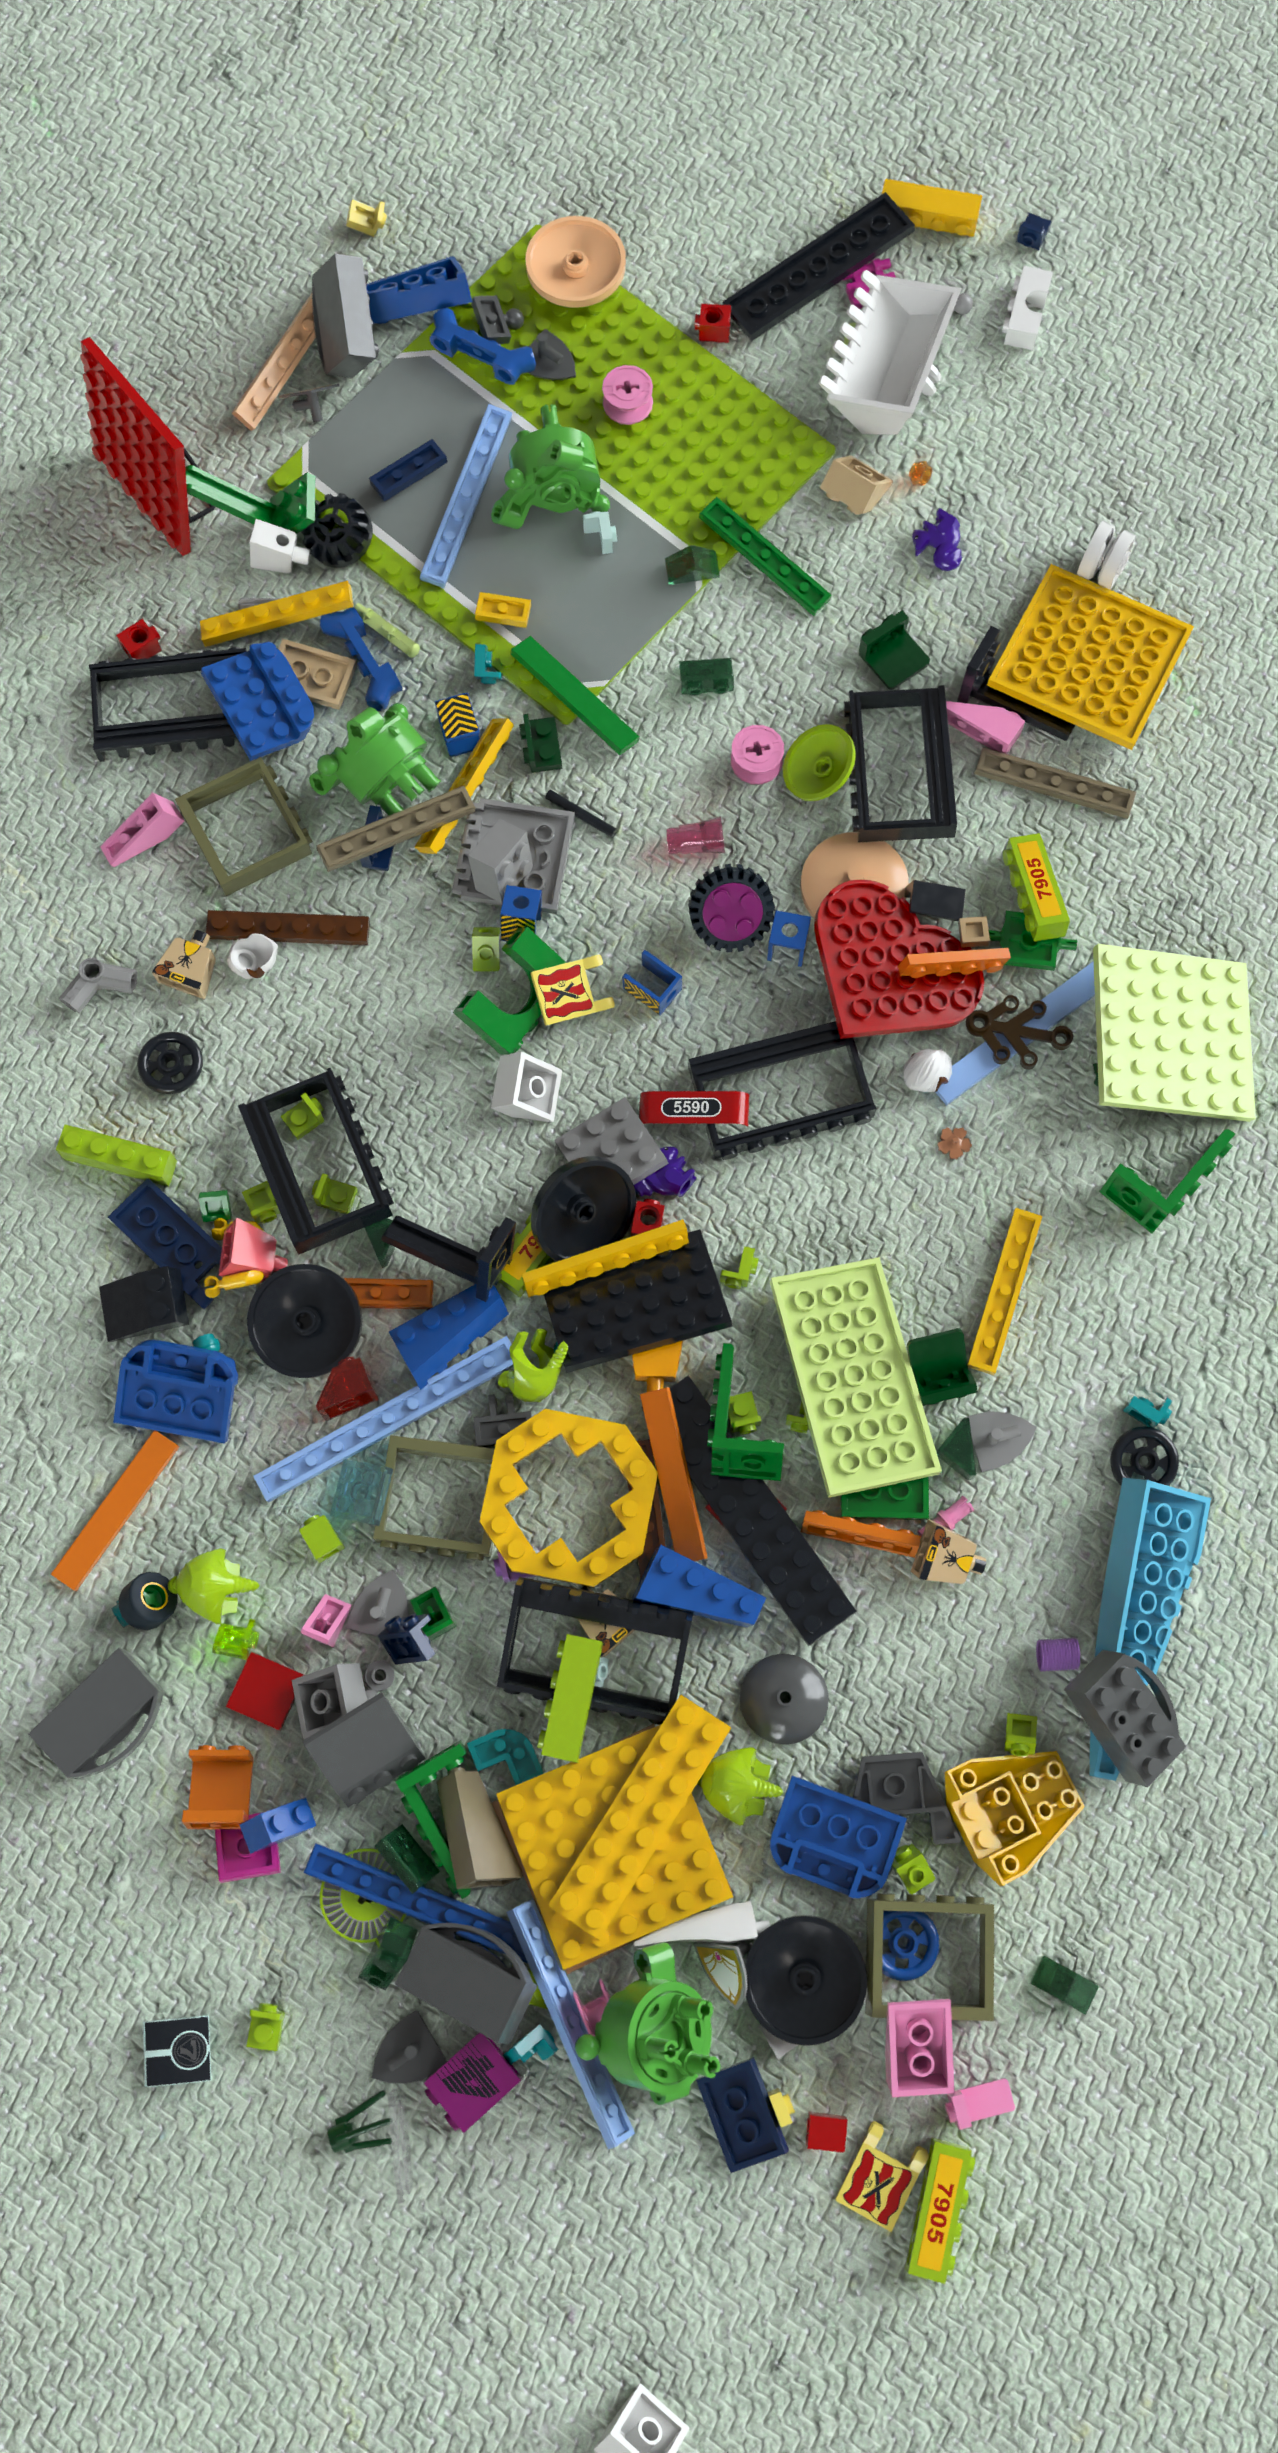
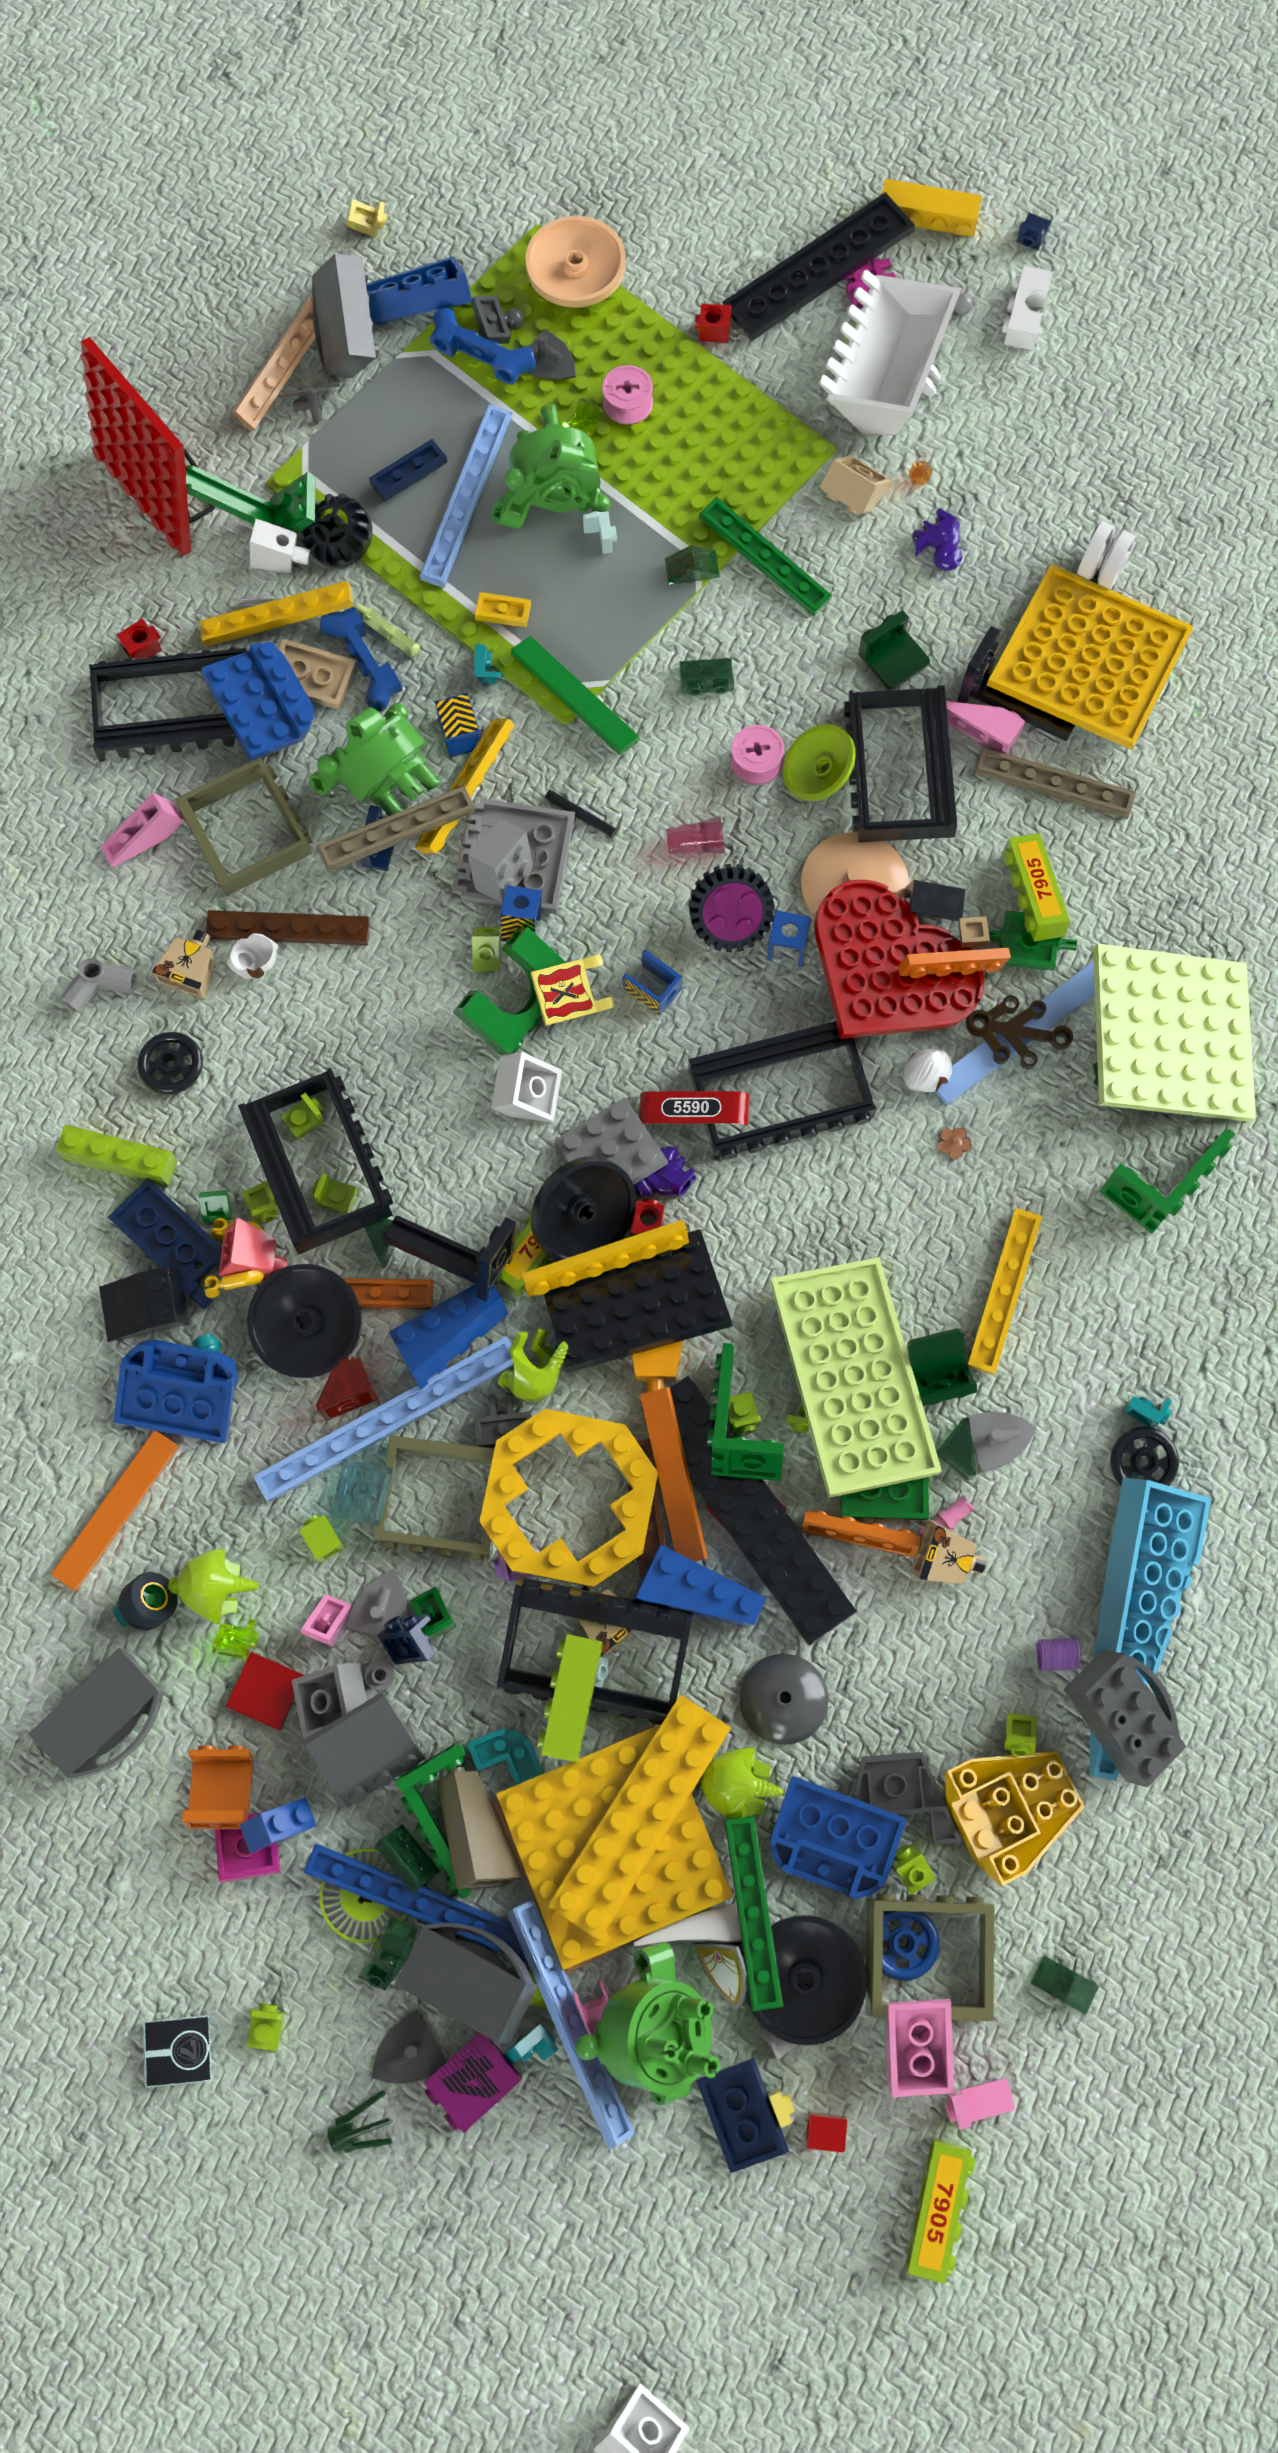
dark green bracket [519,714,562,773] -> none
lime bracket [720,1246,759,1289] -> none
flag [835,2121,929,2232] -> none
none -> clear neon green bracket [562,398,602,437]
none -> green tile [724,1816,783,2011]

